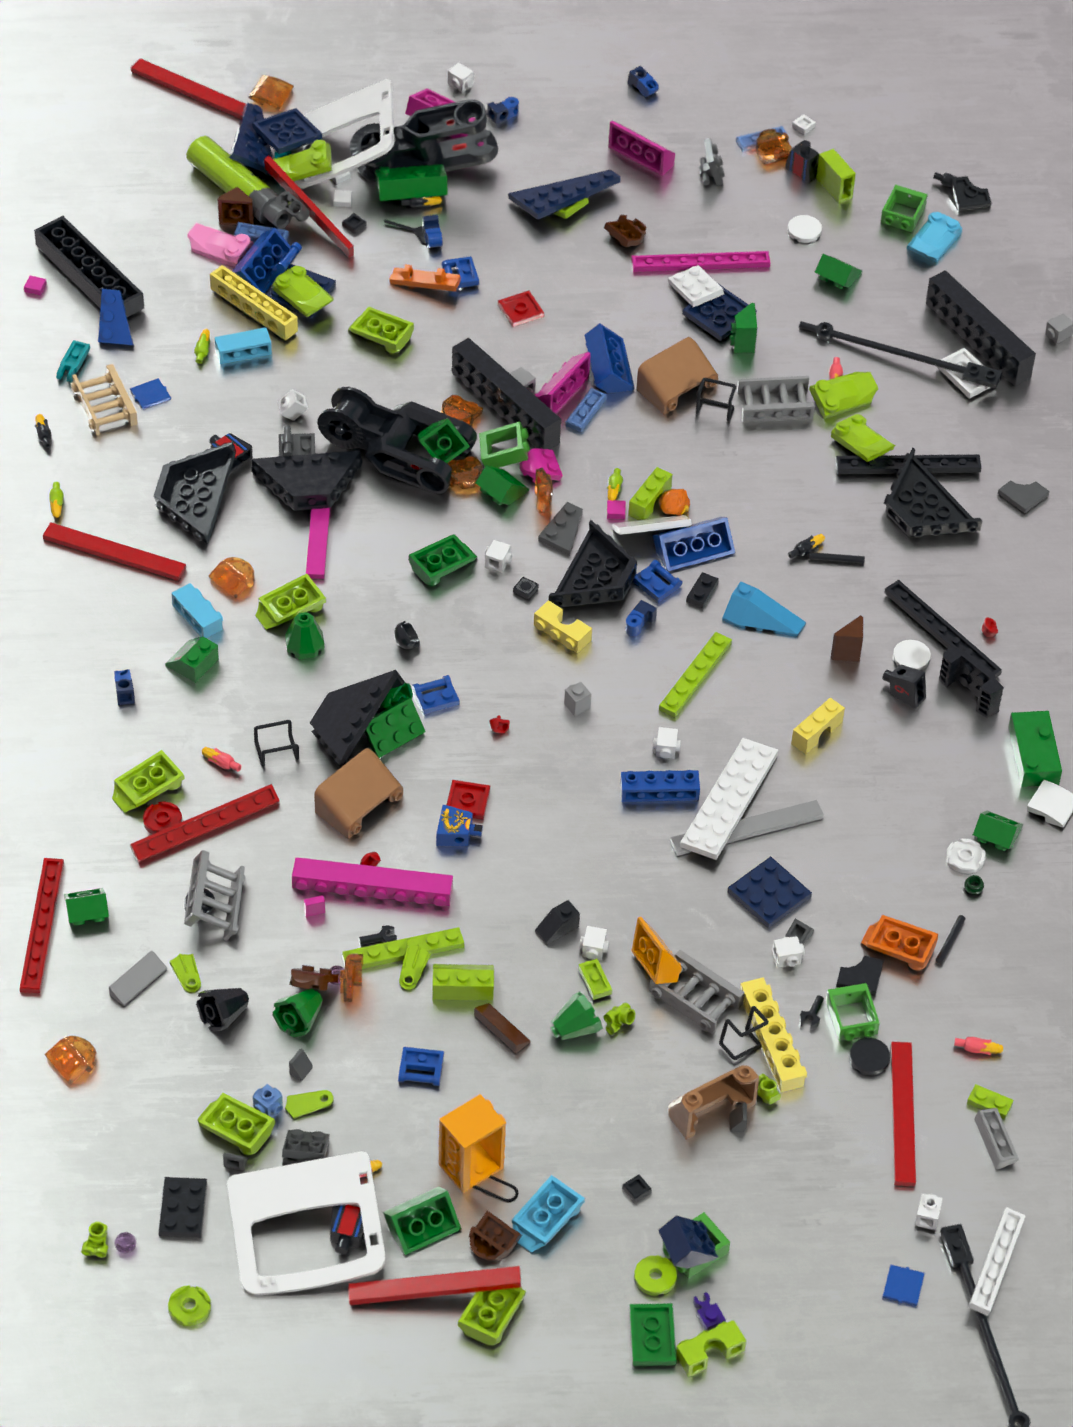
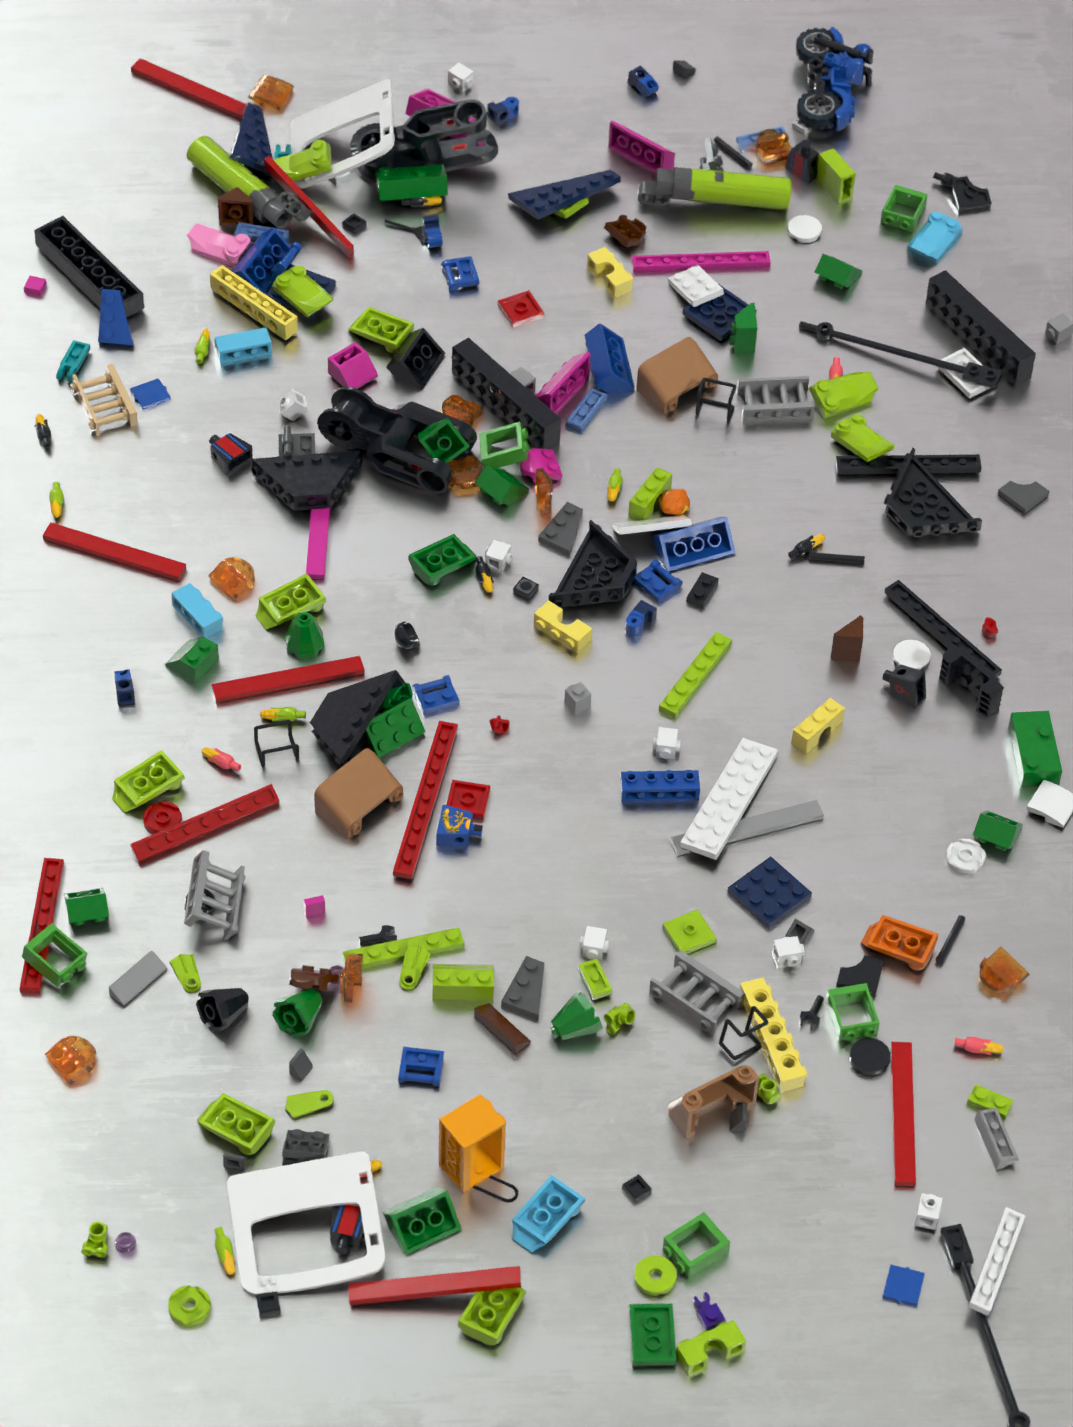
black piece [154,442,236,544] -> none
black plate [159,1177,207,1238] -> none
dark blue plate [253,108,323,154] -> none
medium blue brick [253,1084,283,1118] -> none
dark pink brick [292,857,453,906] -> none
white tile [334,190,352,207] -> none
red piece [360,852,381,866] -> none
orange hinge [389,264,461,292] -> none
reddish brown slope [469,1210,522,1261] -> none
black slope [535,900,580,945] -> none
dark pink tile [607,500,626,519] -> none
light orange slope [631,917,681,984] -> none
dark blue slope [658,1215,718,1269] -> none
dark azure wedge [722,581,806,637] -> none
dark green plate [964,875,984,894] -> none
none -> bright green window [22,923,87,987]
none -> red tile [211,656,365,703]
none -> lime piece [214,1227,235,1275]
none -> black tile [256,1291,281,1317]
none -> lime piece [260,707,306,722]
none -> dark pink slope [328,342,378,389]
none -> black slope [386,328,445,388]
none -> red plate [393,721,458,879]
none -> black piece [475,556,494,593]
none -> dark grey wing [501,956,545,1020]
none -> light yellow arch [587,247,634,298]
none -> lime piece [638,167,792,210]
none -> lime plate [662,909,717,954]
none -> black slope [673,60,696,78]
none -> black bar [713,136,753,169]
none -> piece [796,27,874,132]
none -> clear orange slope [979,946,1030,993]

